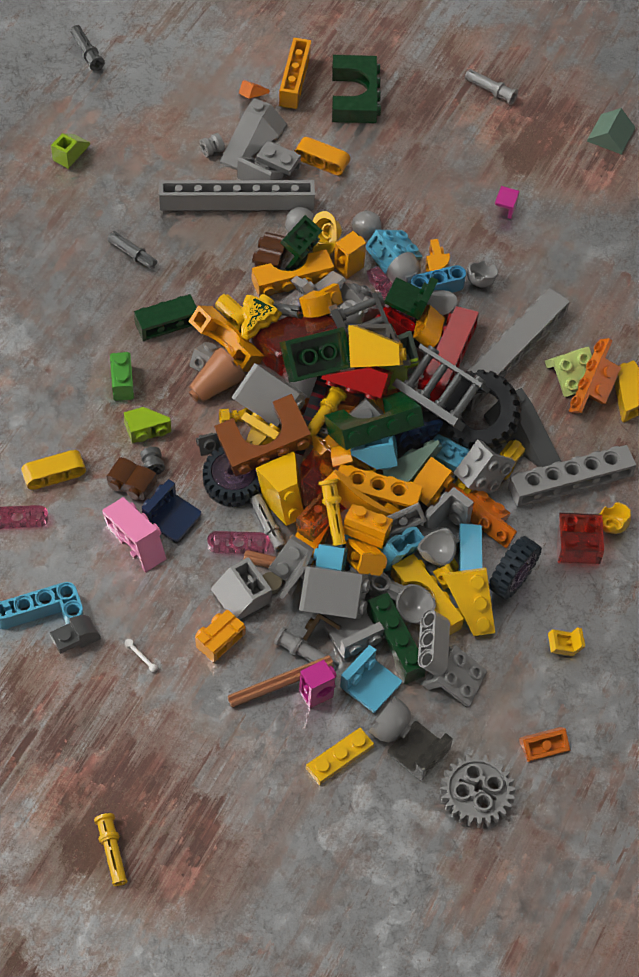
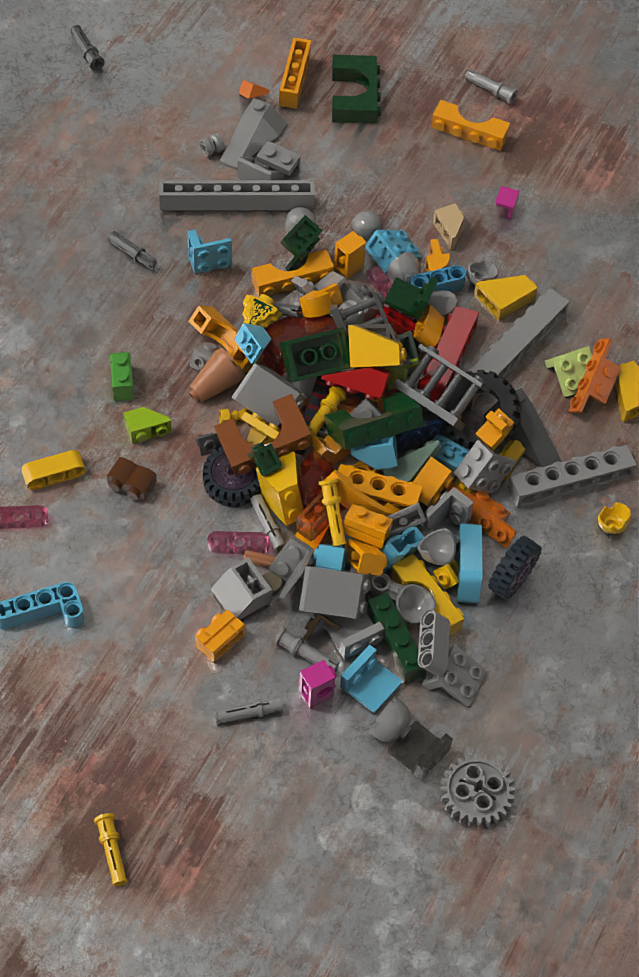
dark grey brick [50,615,101,654] -> none
lime slope [51,133,90,168] -> none
bright pink wedge [102,497,167,573] -> none
white hinge [125,639,158,672] -> none
dark green brick [134,294,197,341] -> none
dark grey wheel [140,447,165,475] -> none
dark blue bracket [142,479,201,542] -> none
yellow piece [215,294,245,331] -> none
nougat axle [228,655,334,707] -> none
reddish brown brick [252,232,287,270] -> none
light orange beam [294,137,351,176] -> none
yellow plate [306,727,374,785] -> none
yellow piece [313,211,342,255] -> none
light orange brick [331,445,360,470] -> none
yellow wing [442,567,495,636] -> none
orange slope [519,727,571,762] -> none
yellow bracket [548,627,585,656] -> none
clear red slope [557,513,604,564] -> none
sand green slope [587,108,635,155] -> none
none -> medium azure bracket [187,230,232,274]
none -> light grey pin [214,697,283,725]
none -> medium azure slope [234,323,271,364]
none -> dark green bracket [247,442,282,476]
none -> light orange arch [431,100,510,151]
none -> tan slope [433,203,465,250]
none -> yellow slope [474,275,538,321]
none -> light orange brick [475,408,514,451]

